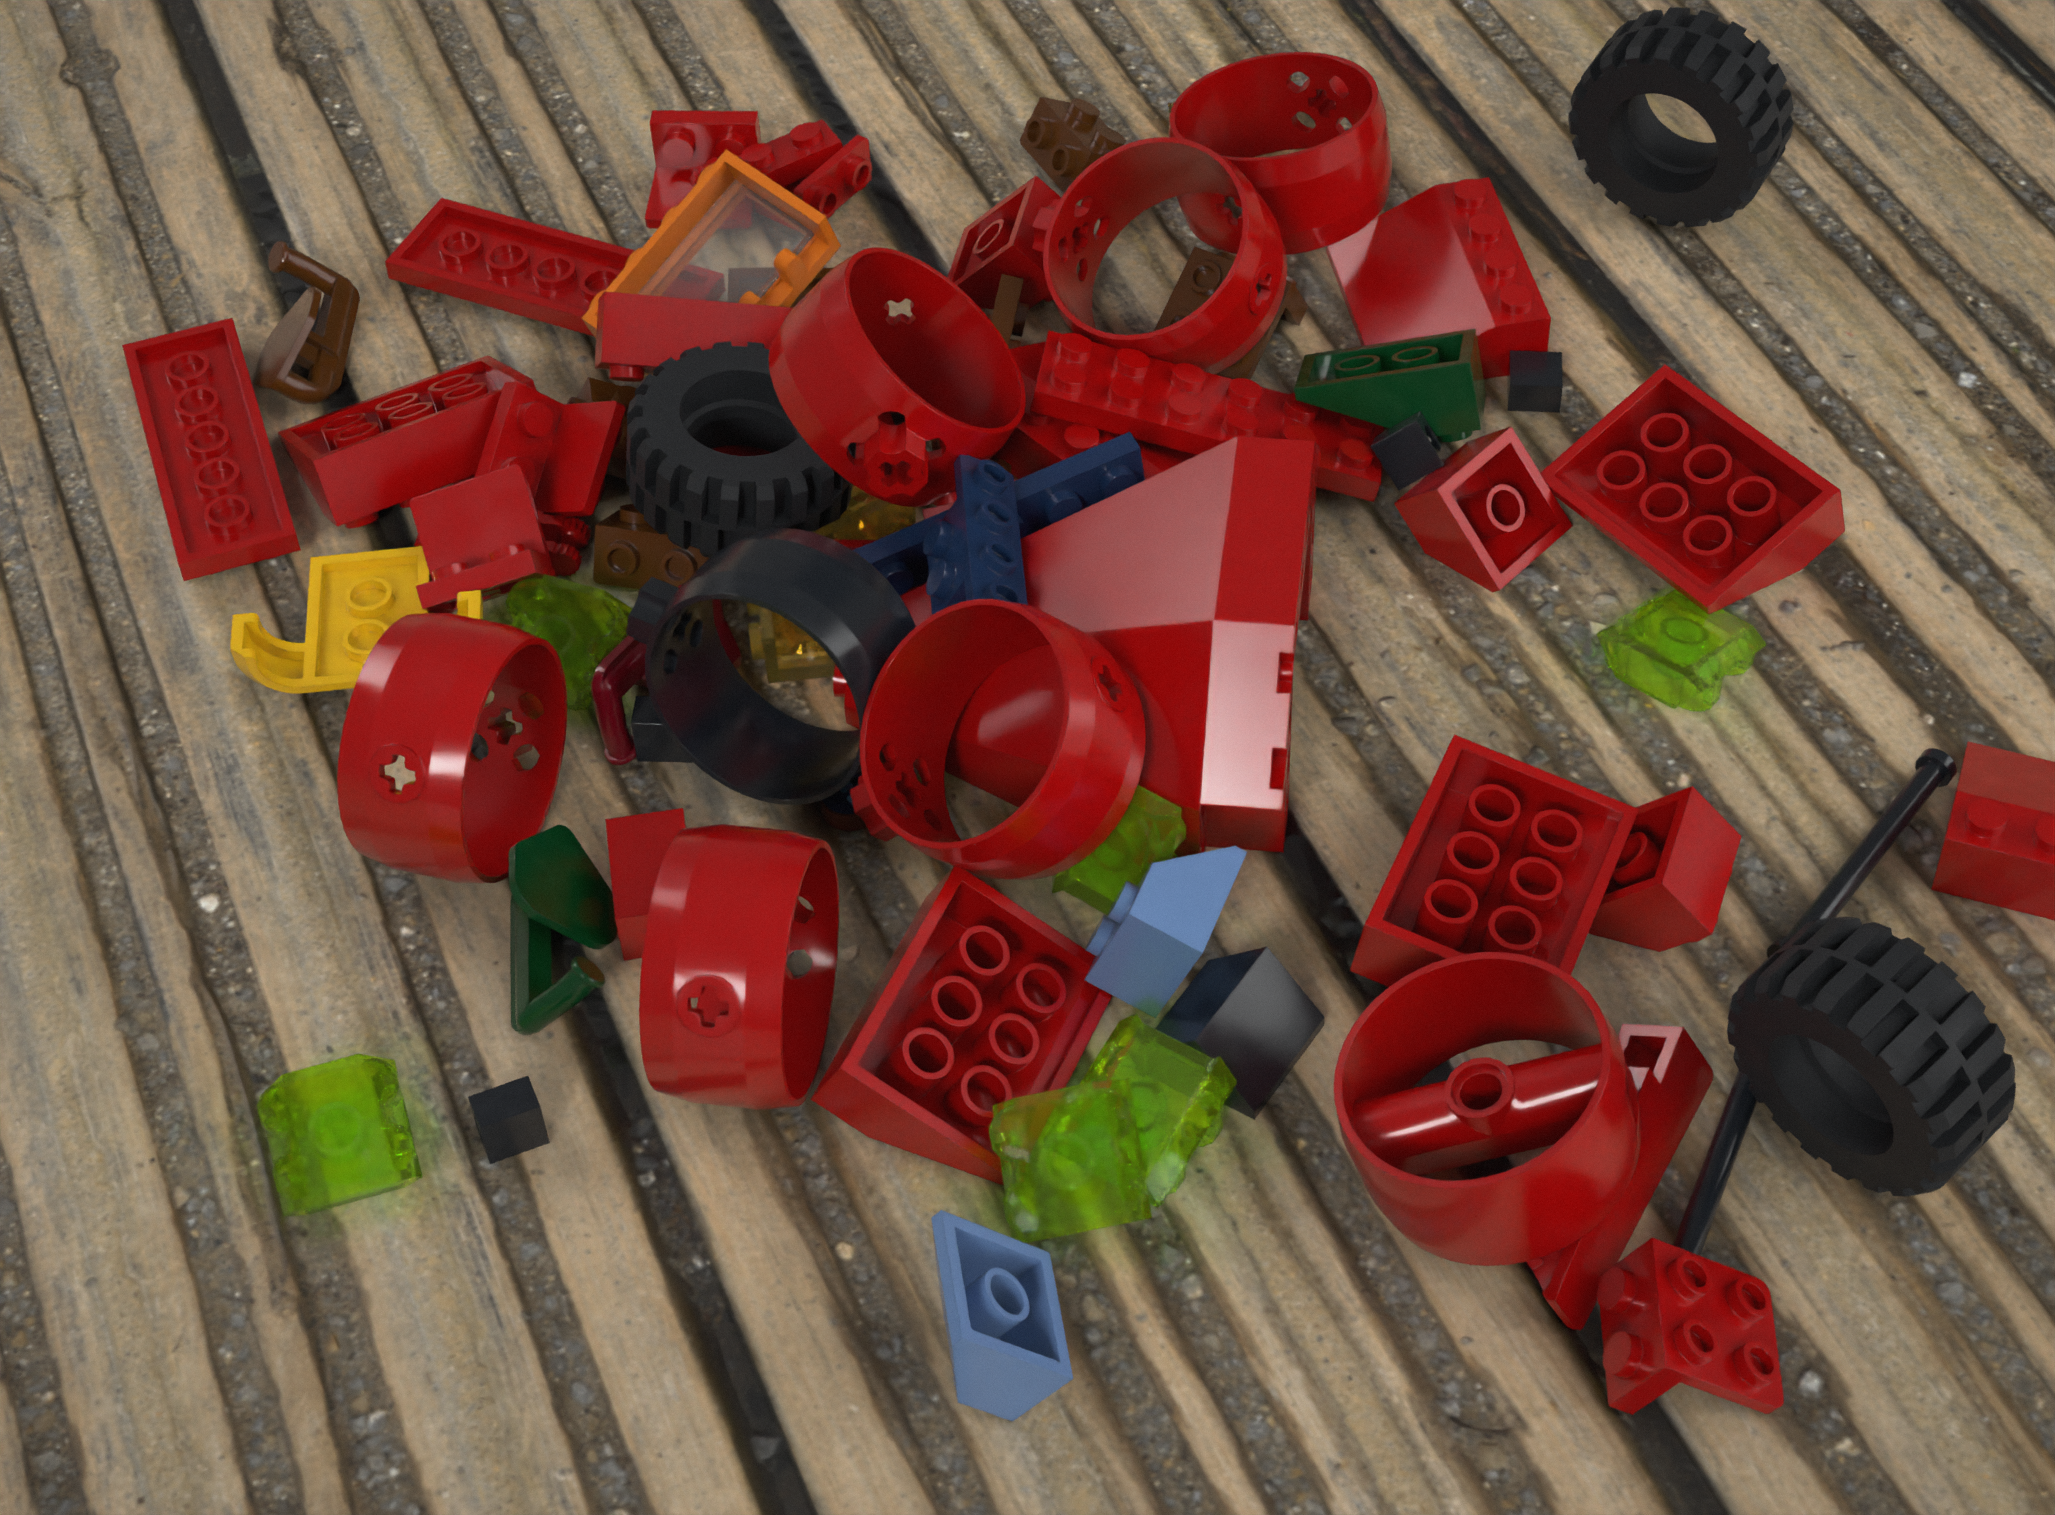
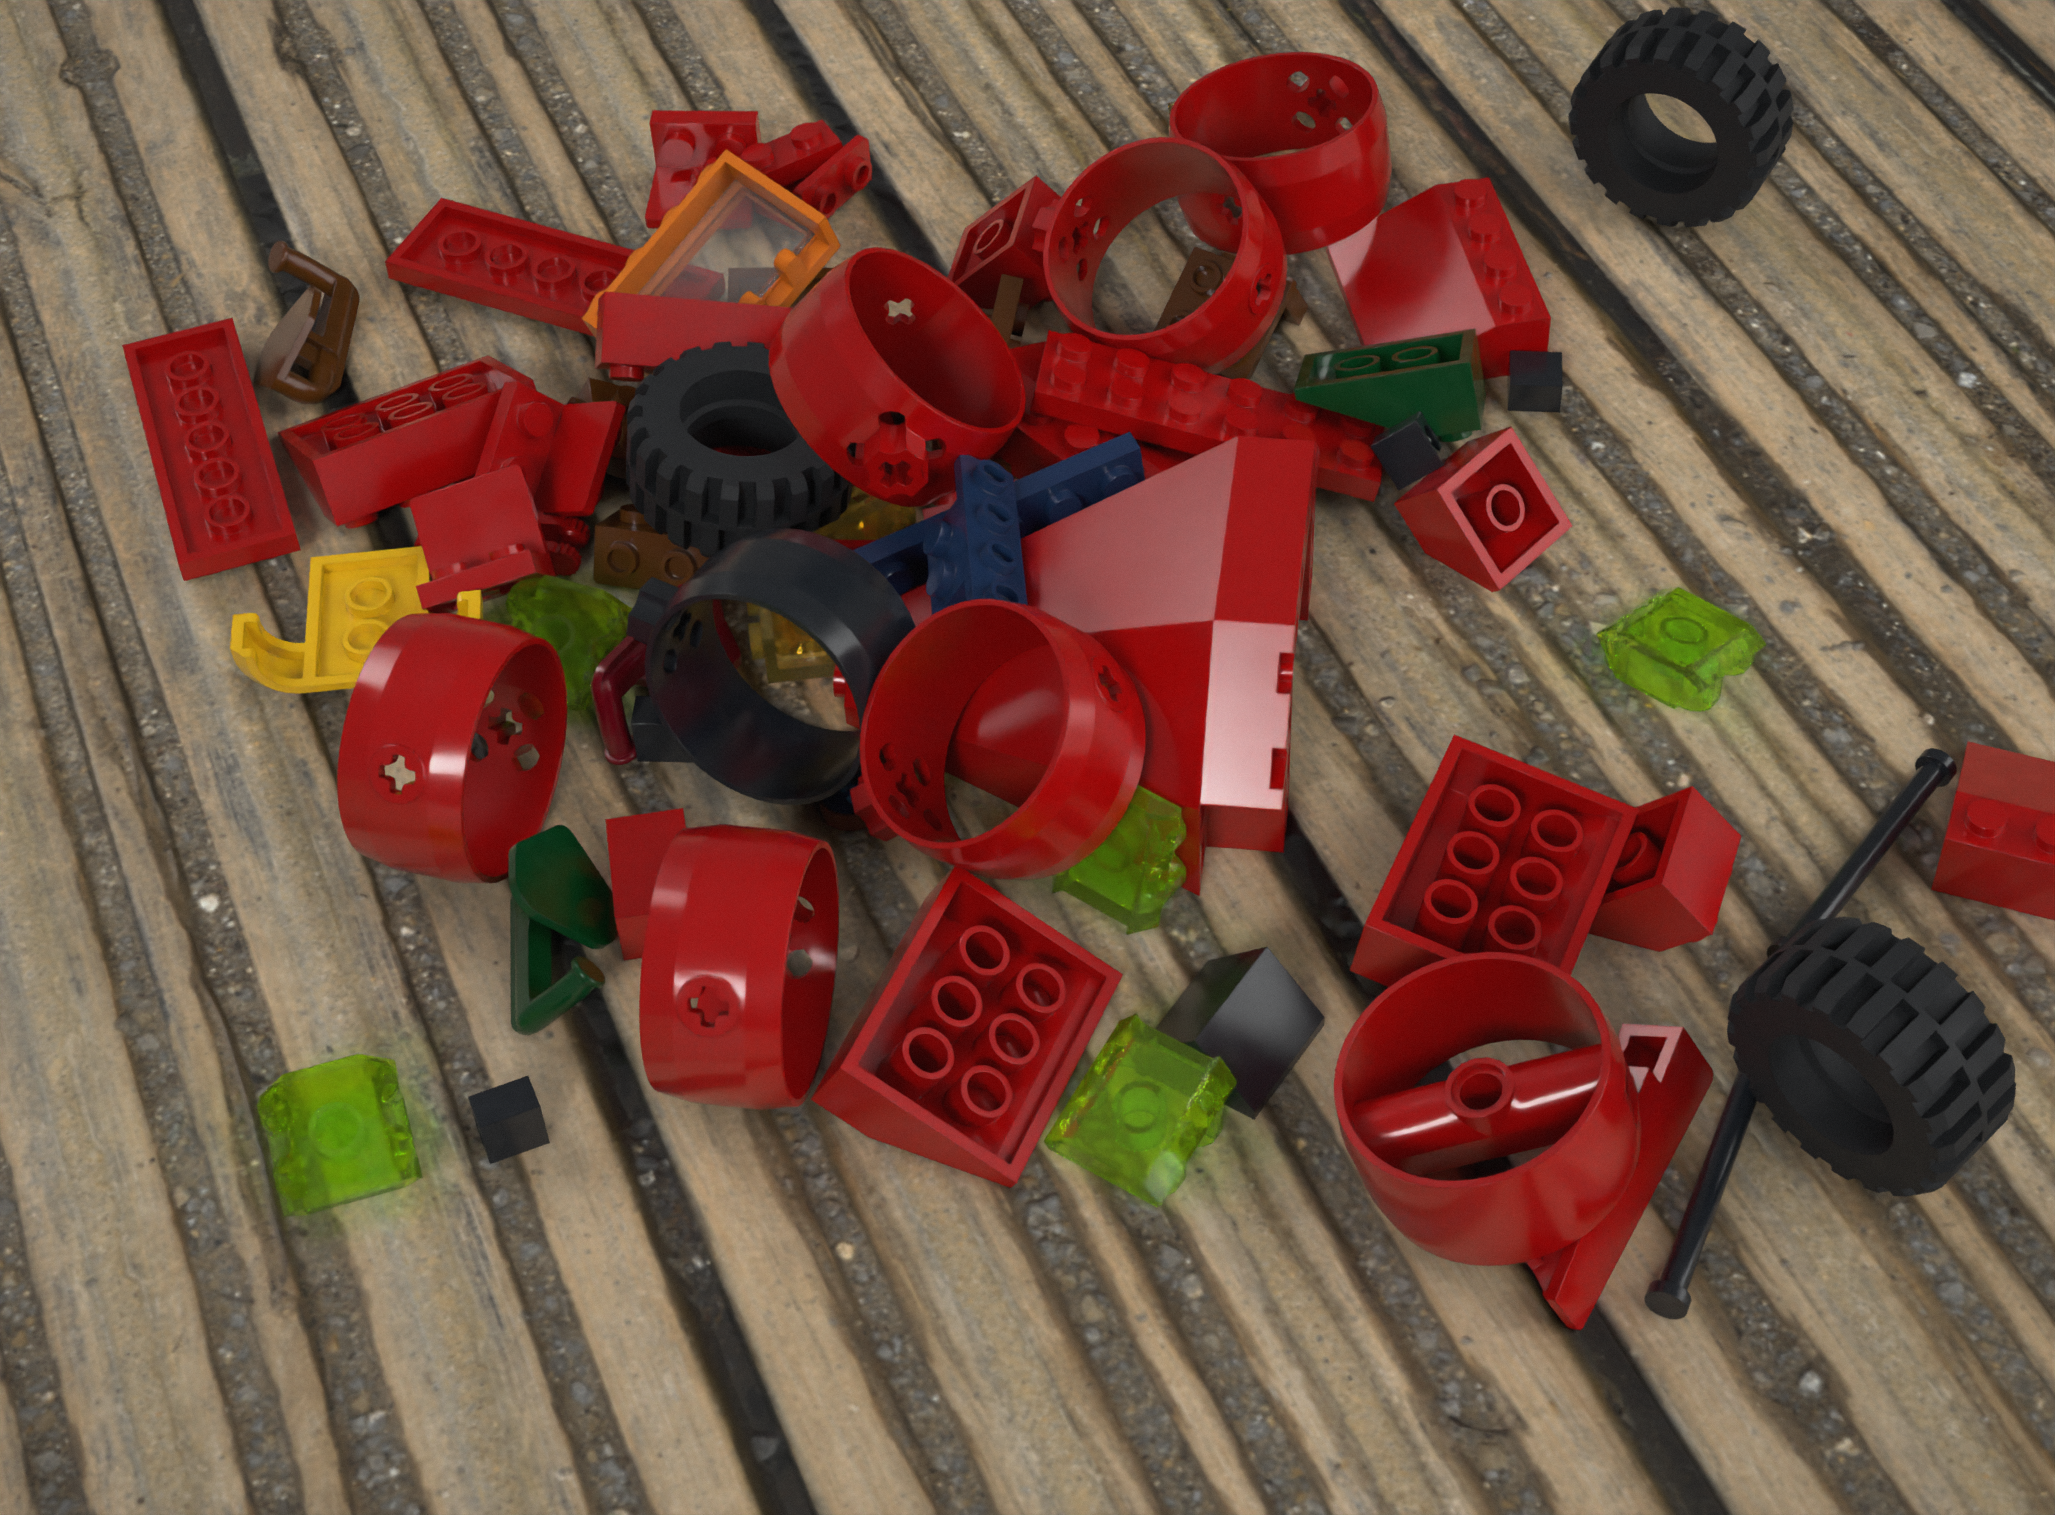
medium blue slope [931,1210,1073,1421] -> none
clear neon green slope [989,1078,1152,1243] -> none
reddish brown bracket [1020,97,1126,193] -> none
medium blue slope [1084,846,1247,1018] -> none
red slope [1540,364,1845,614] -> none
red bracket [1597,1237,1784,1415] -> none

